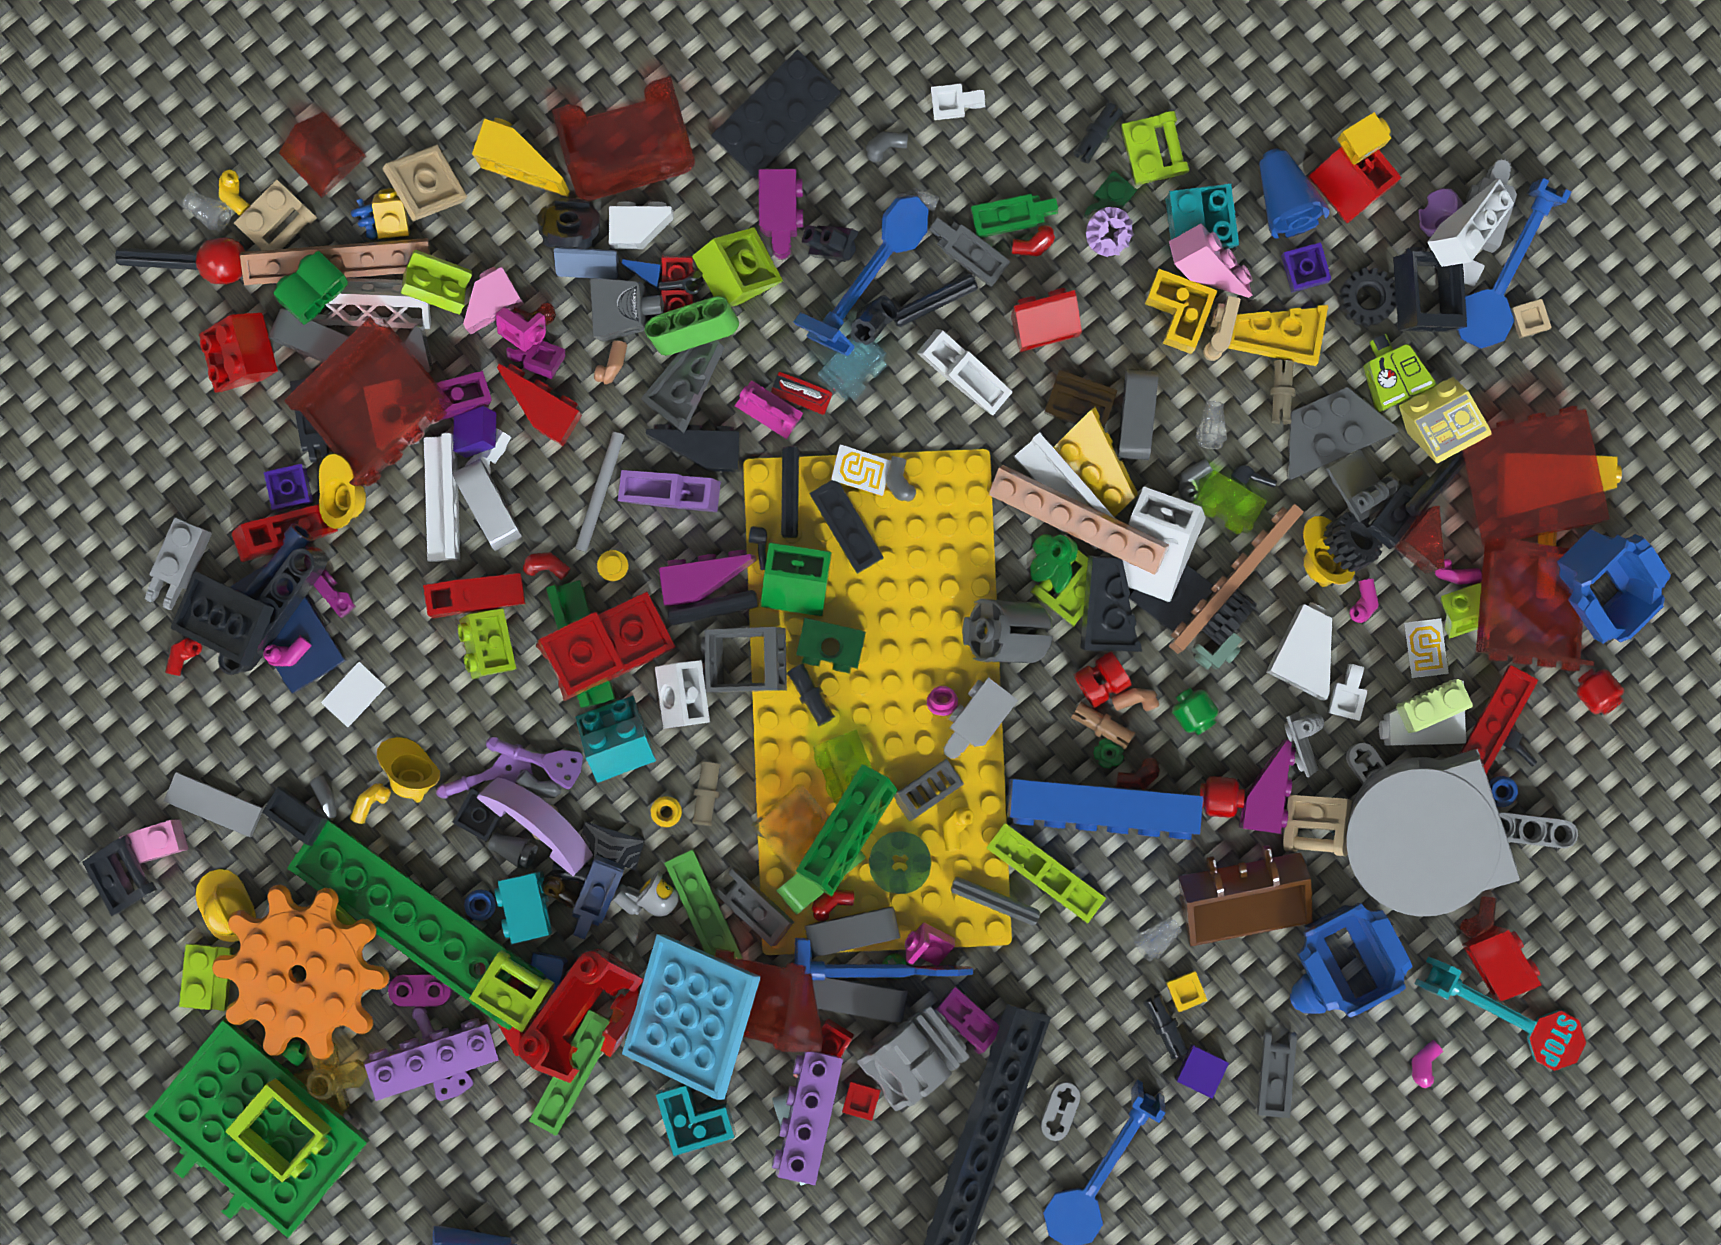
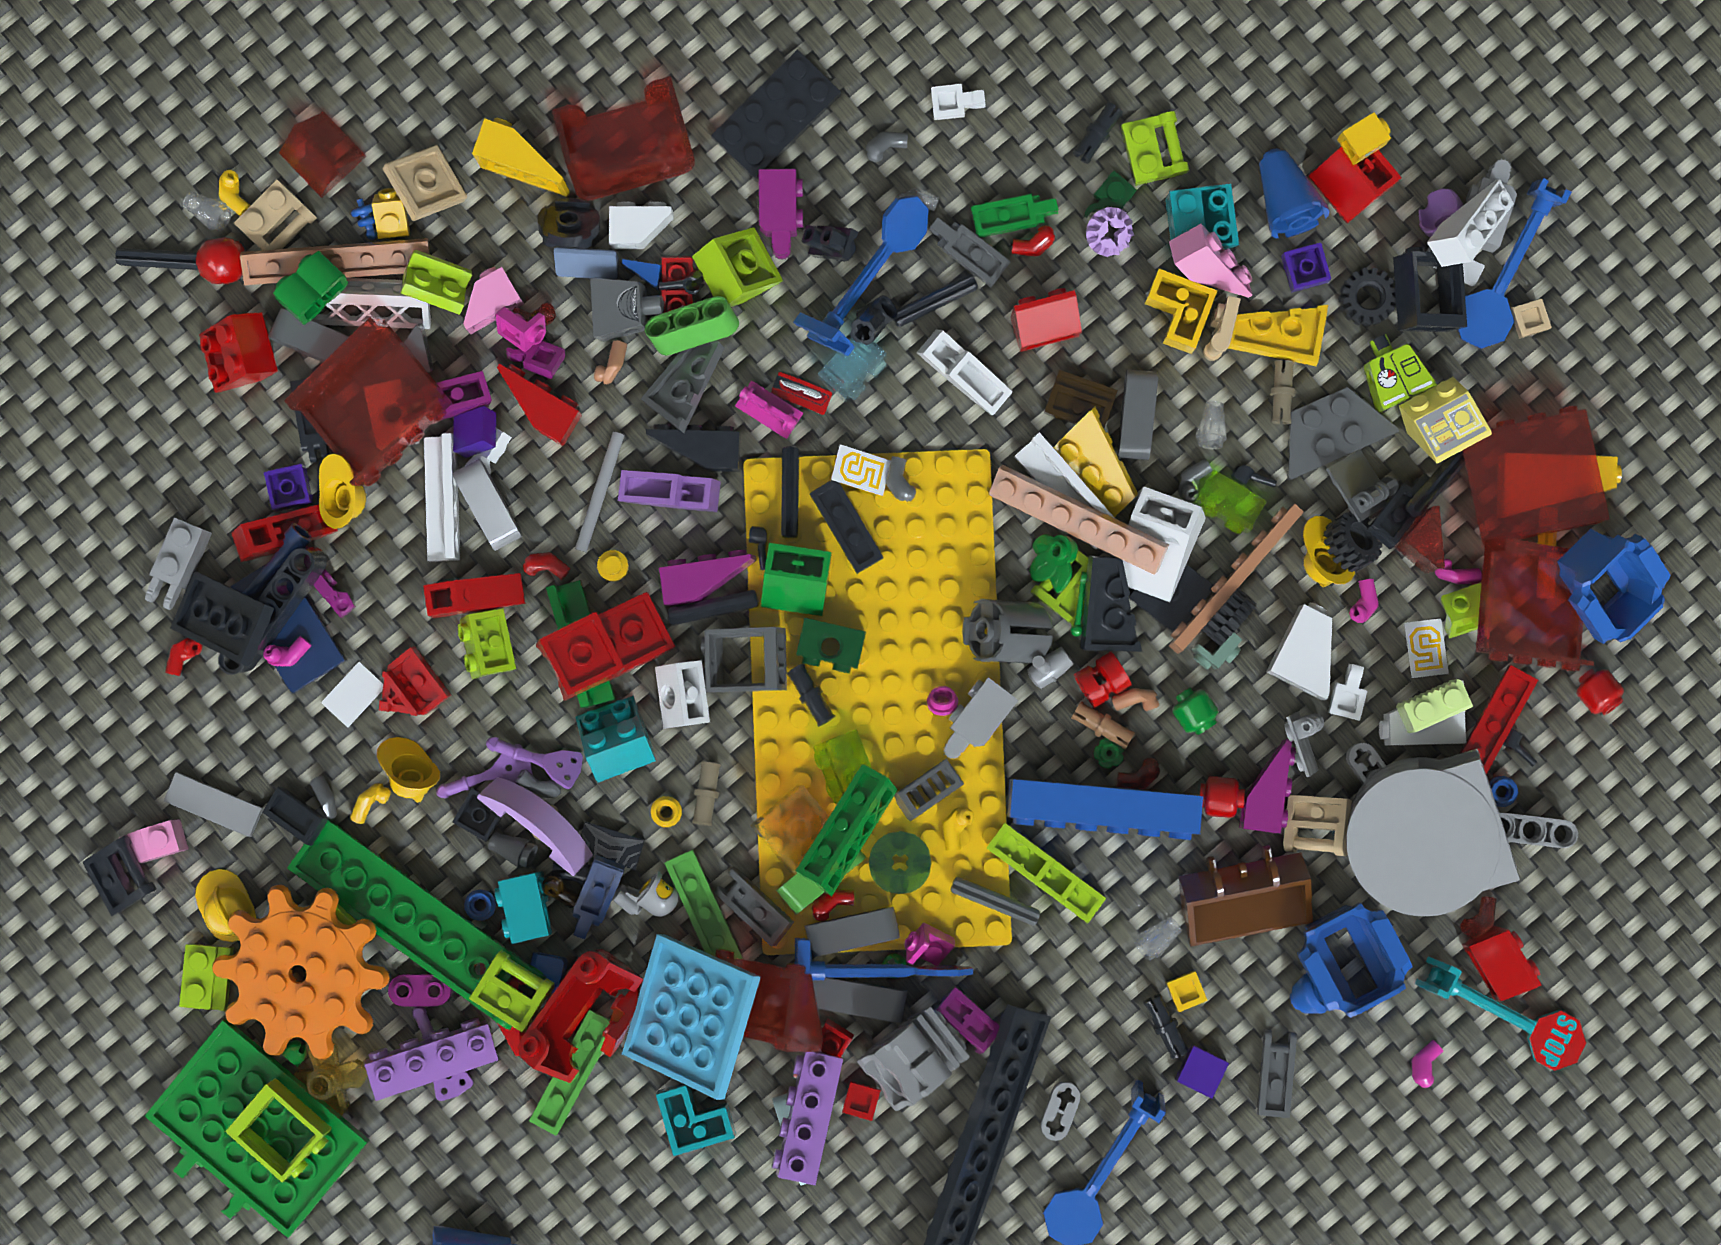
none -> red slope [379,646,452,716]
none -> light grey piece [1027,647,1074,689]
none -> green hinge [1070,571,1087,637]

